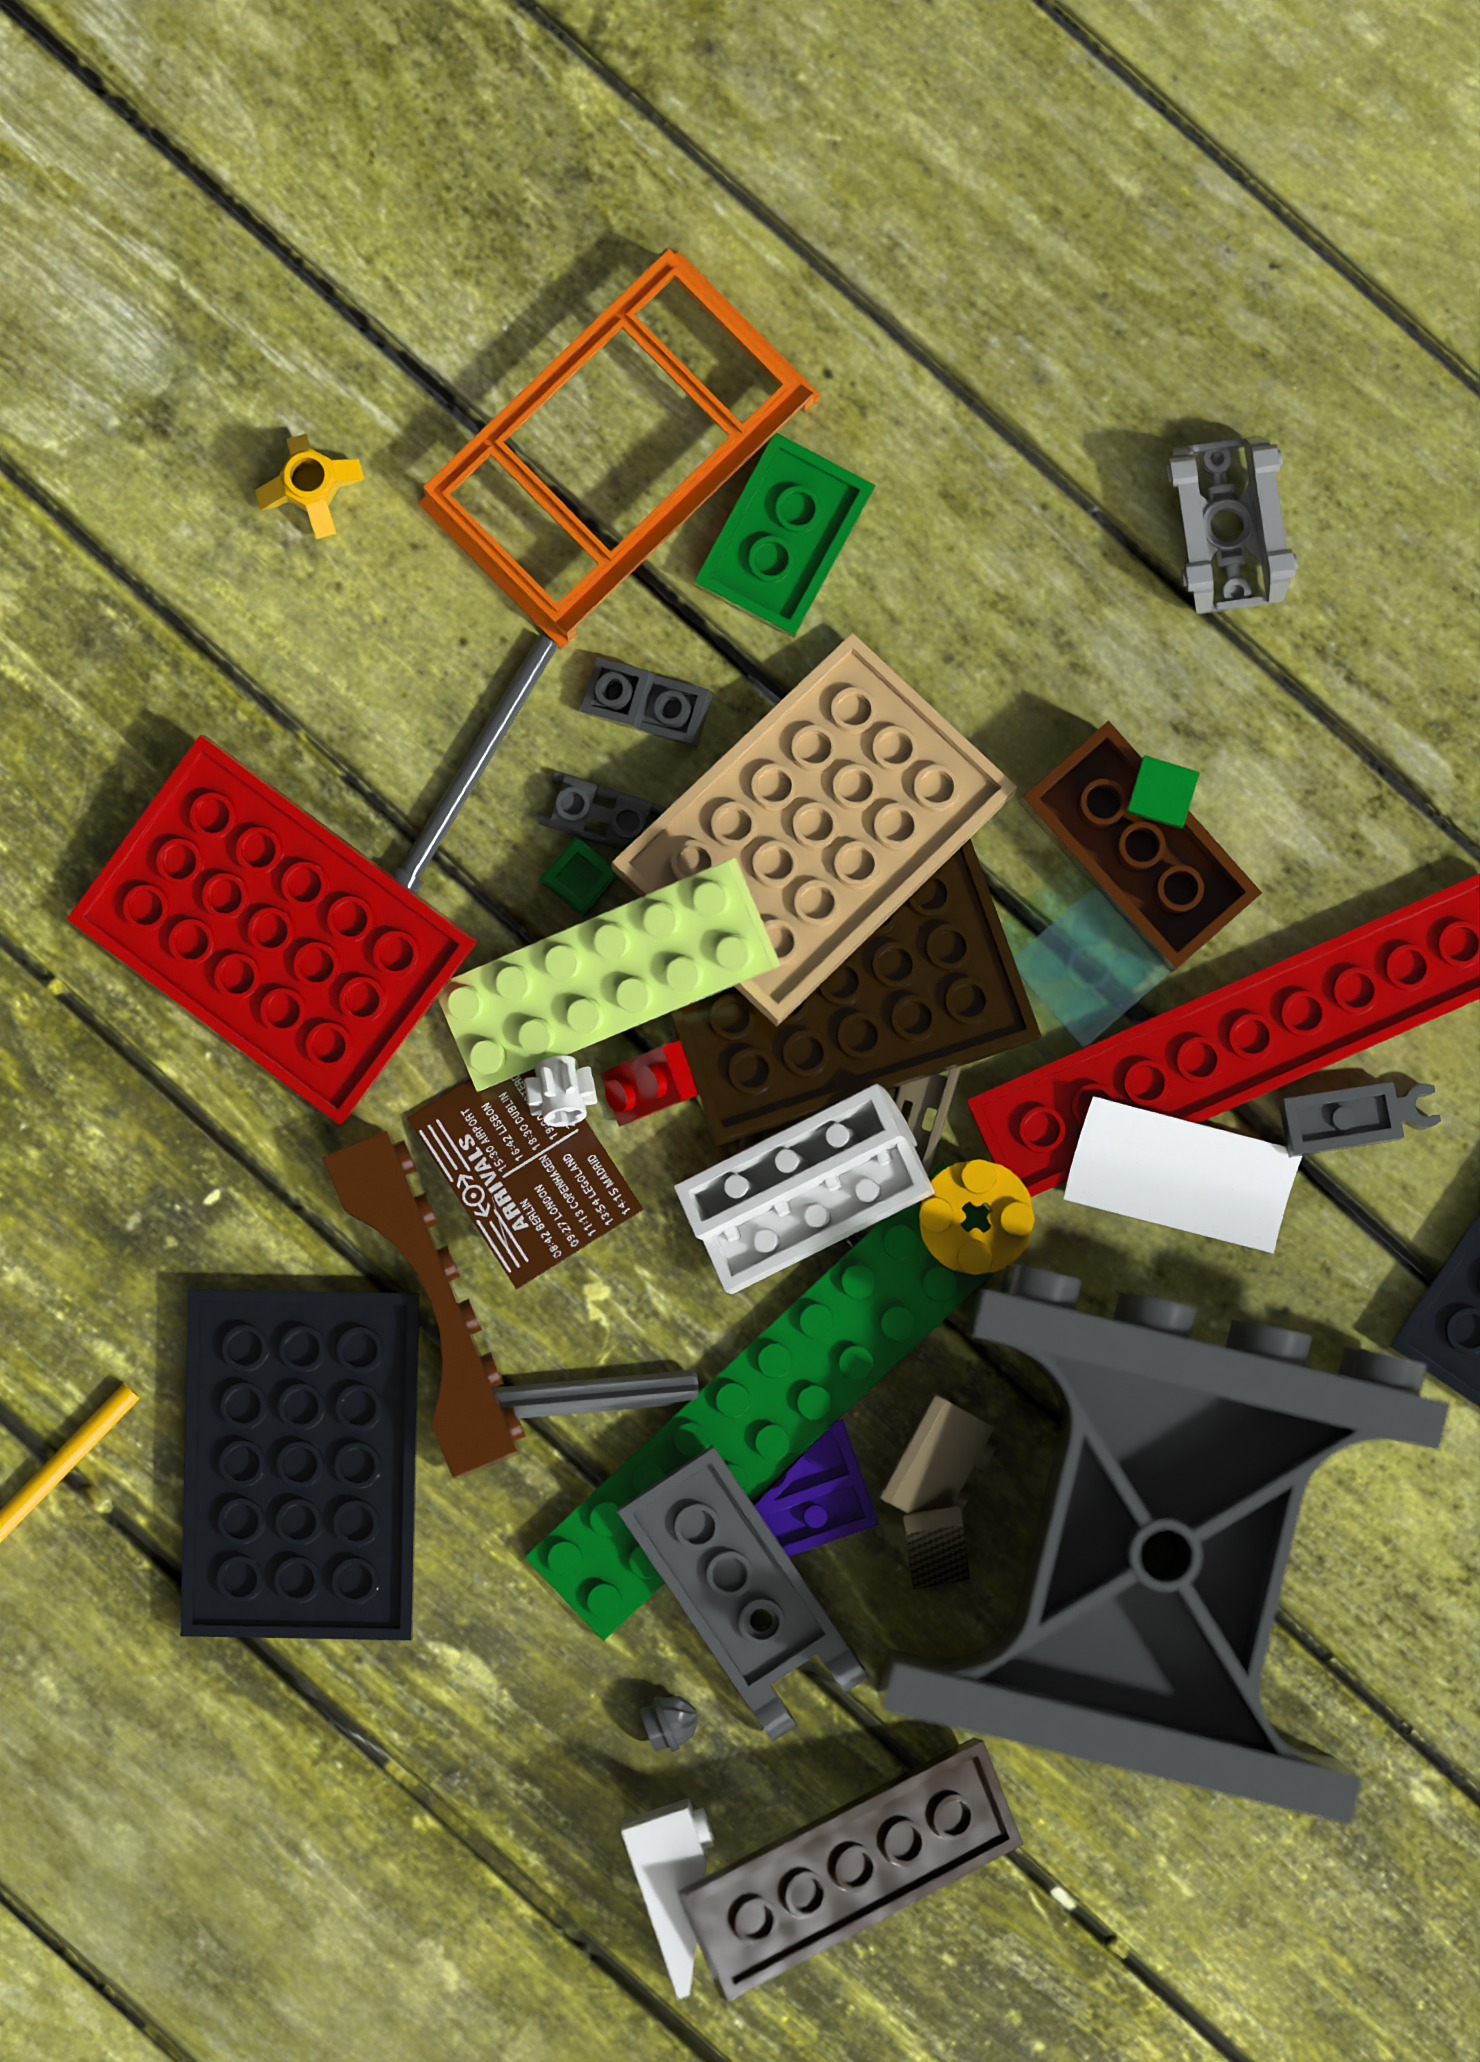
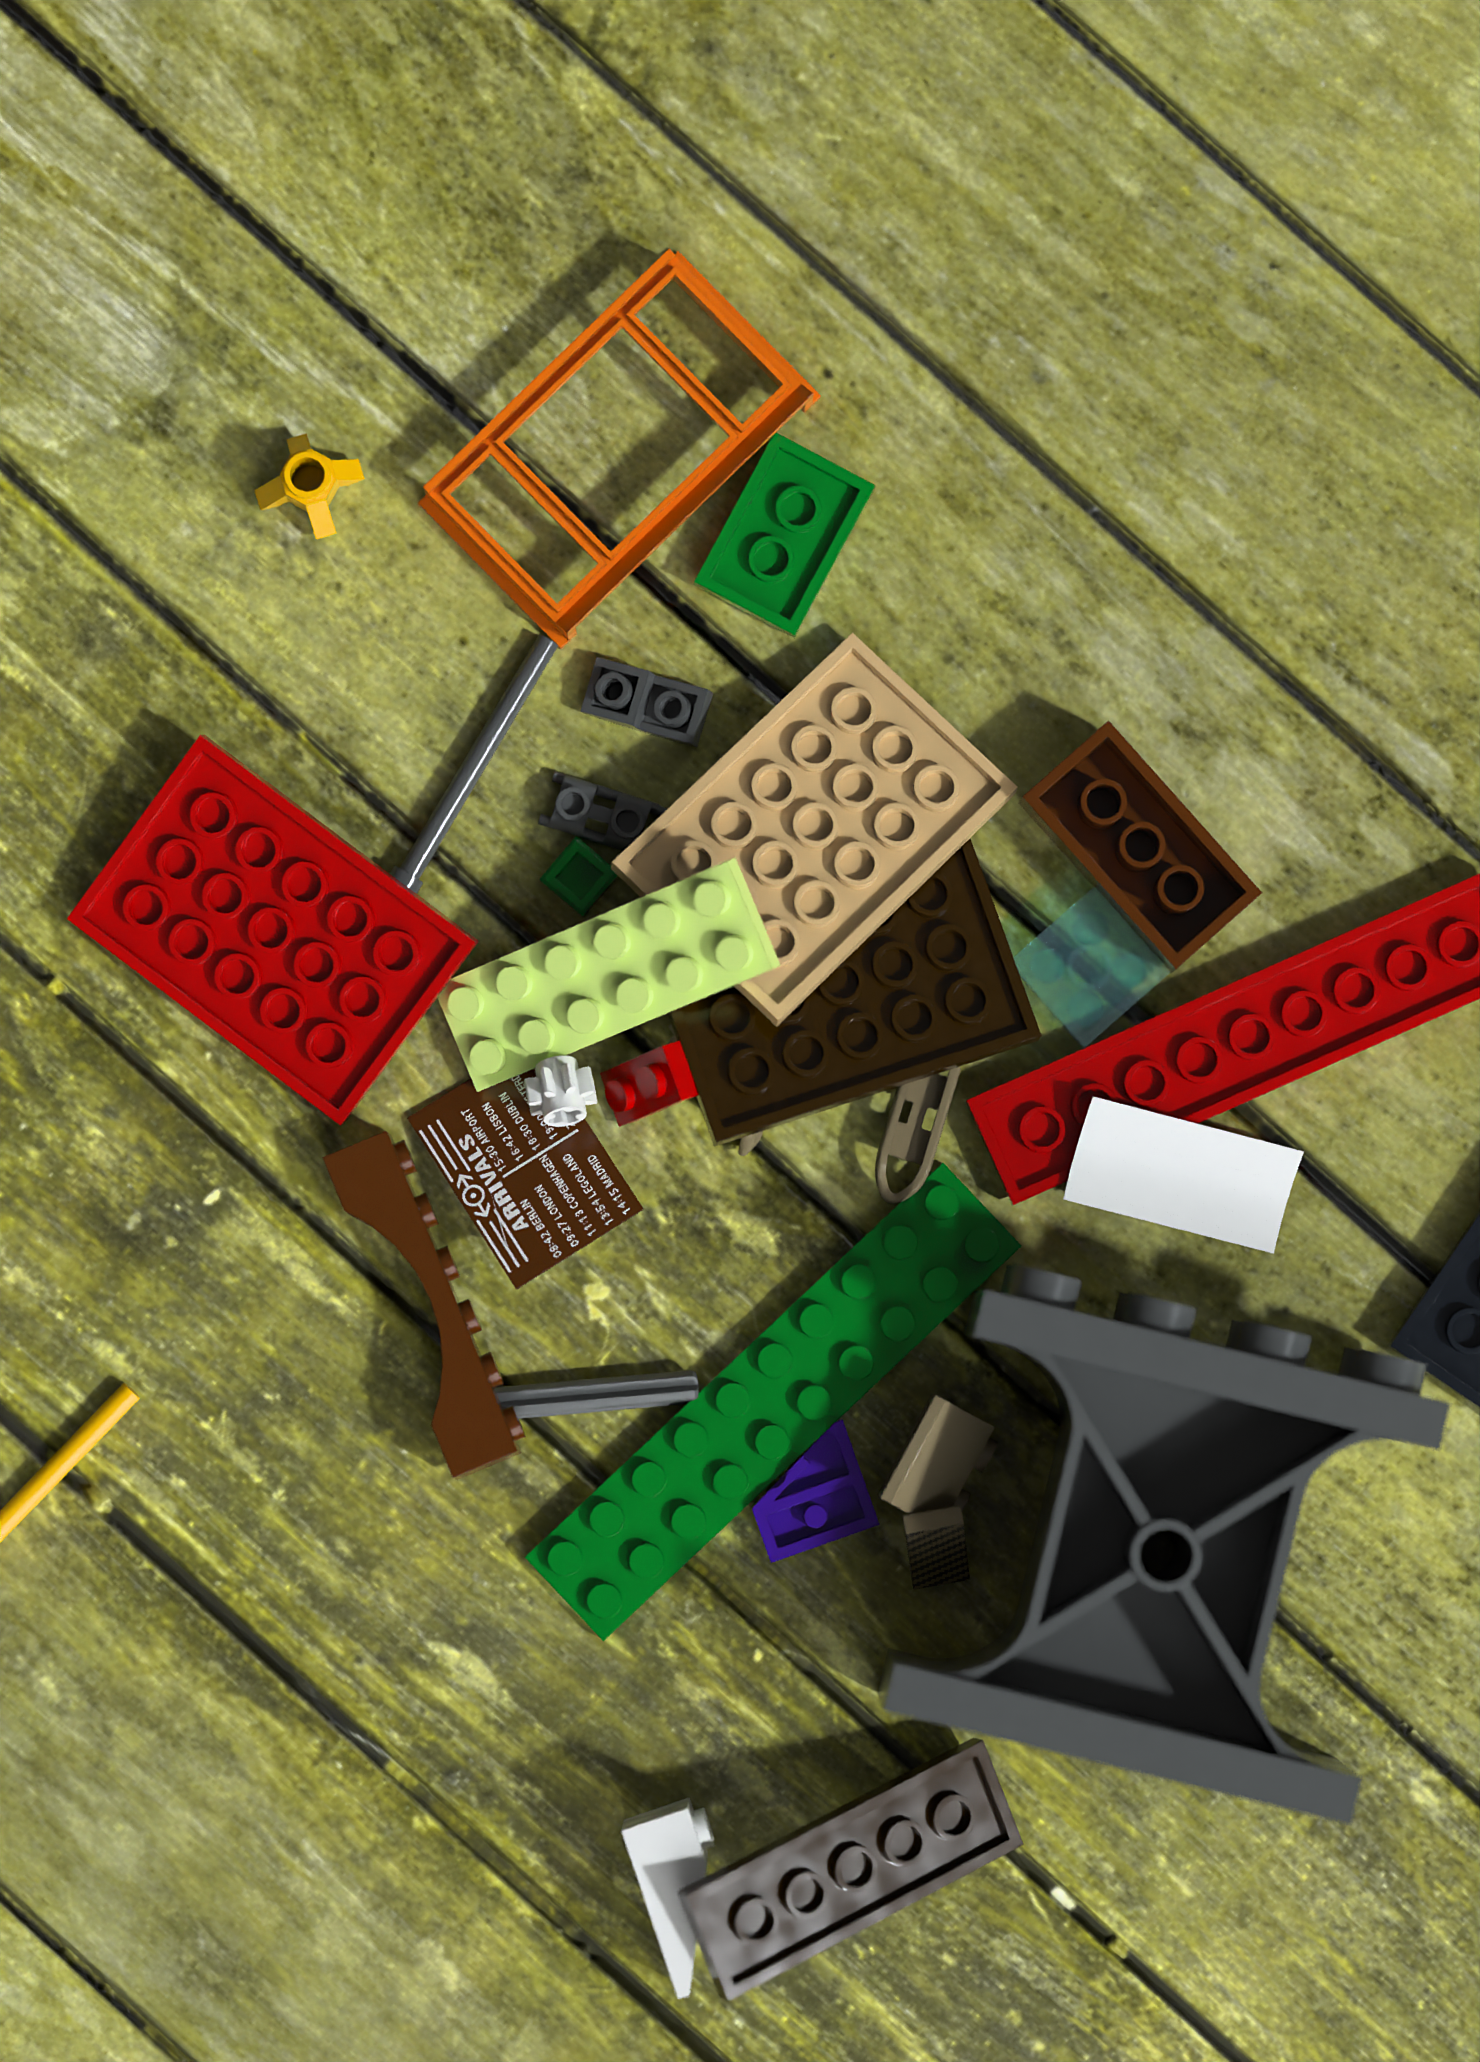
black plate [180,1289,420,1640] -> none
dark grey hinge [617,1444,869,1741] -> none
dark grey plate [640,1695,698,1752] -> none
white brick [674,1084,935,1294] -> none
yellow plate [918,1159,1035,1275] -> none
green tile [1126,755,1200,829] -> none
light grey piece [1166,436,1298,614] -> none
dark grey plate [1278,1081,1441,1158] -> none

